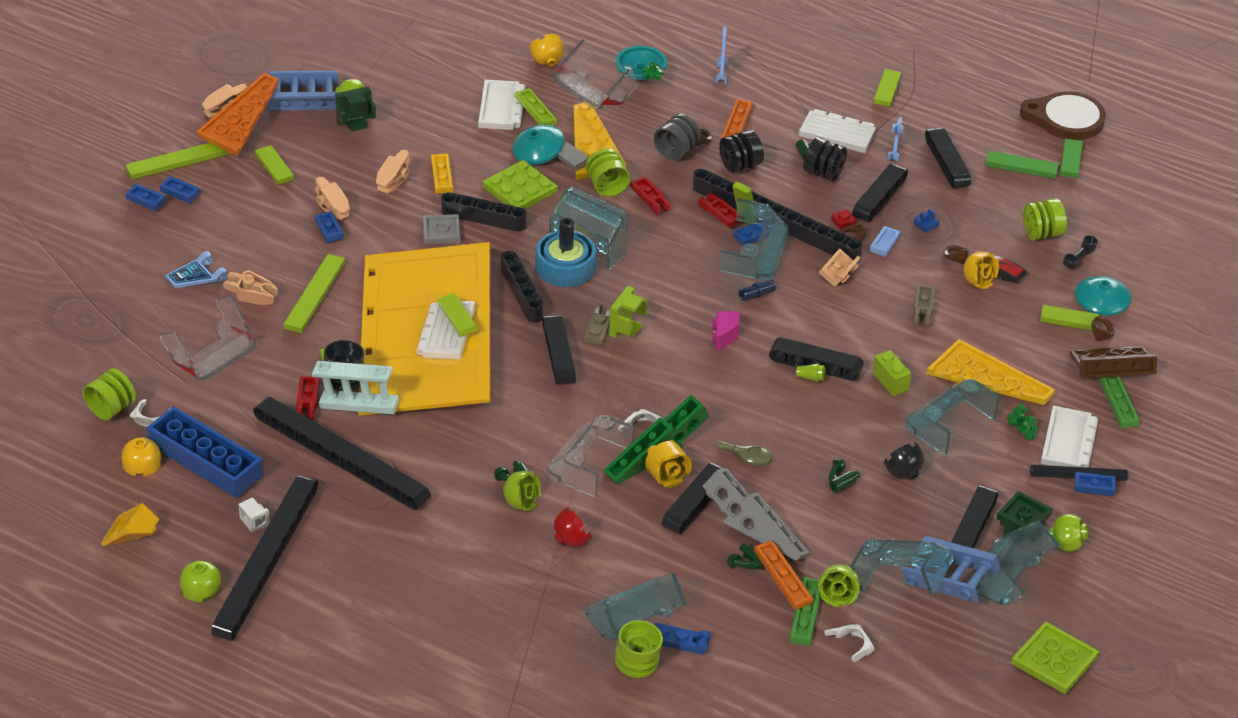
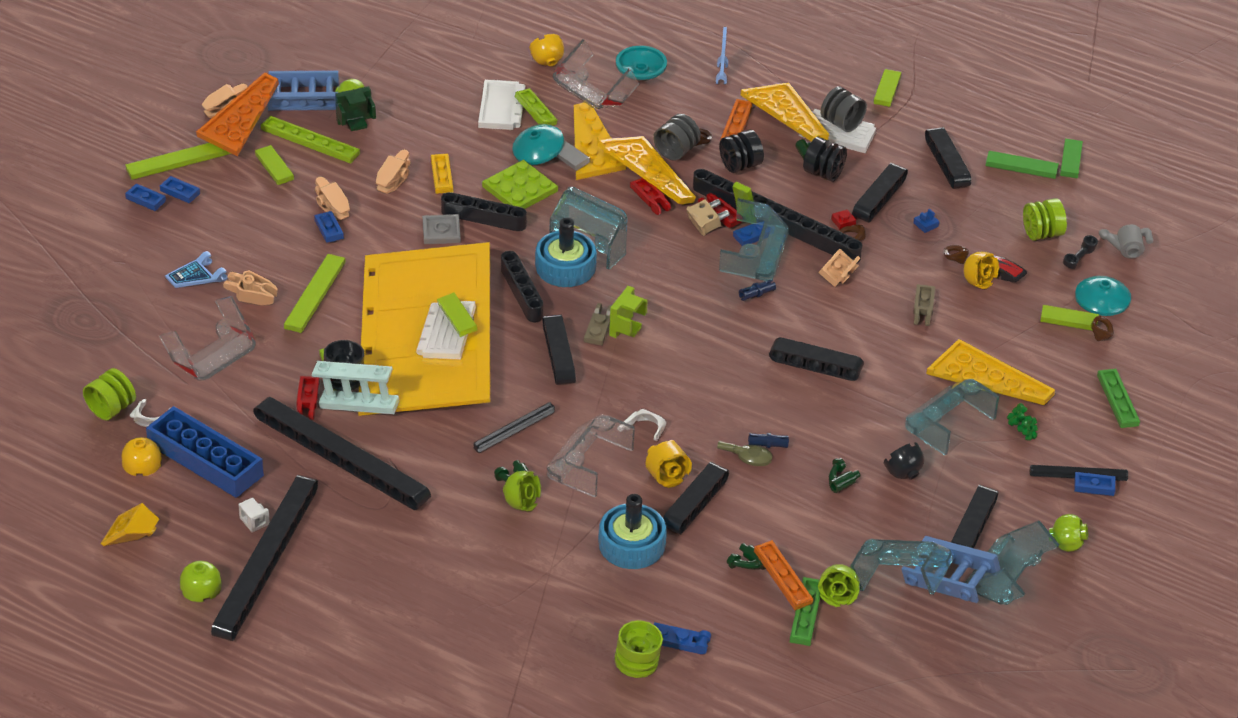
red cylinder [553,506,592,548] -> none
clear light blue windscreen [583,572,687,640] -> none
lime wheel [586,148,630,197] -> none
green brick [603,395,709,485] -> none
green plant [642,62,664,80] -> none
light grey brick [703,468,810,561] -> none
dark pink slope [712,311,739,350] -> none
lime cone [796,363,825,382] -> none
white helmet [824,624,875,662] -> none
light blue tile [869,226,901,257] -> none
lime brick [872,350,912,396] -> none
light blue flag [887,117,904,161] -> none
dark green panel [996,491,1053,543] -> none
lime plate [1011,621,1100,694] -> none
piece [1020,91,1106,140] -> none
white hinge [1041,406,1098,467] -> none
reddish brown fence [1070,346,1157,378] -> none
none -> lime tile [261,116,360,164]
none -> black axle [473,402,555,453]
none -> yellow wing [597,136,696,204]
none -> dark azure wheel [598,494,667,569]
none -> tan piece [687,199,729,236]
none -> yellow wing [741,83,829,142]
none -> dark blue pin [748,433,789,448]
none -> dark grey wheel [820,86,867,132]
none -> light grey piece [1099,224,1154,258]

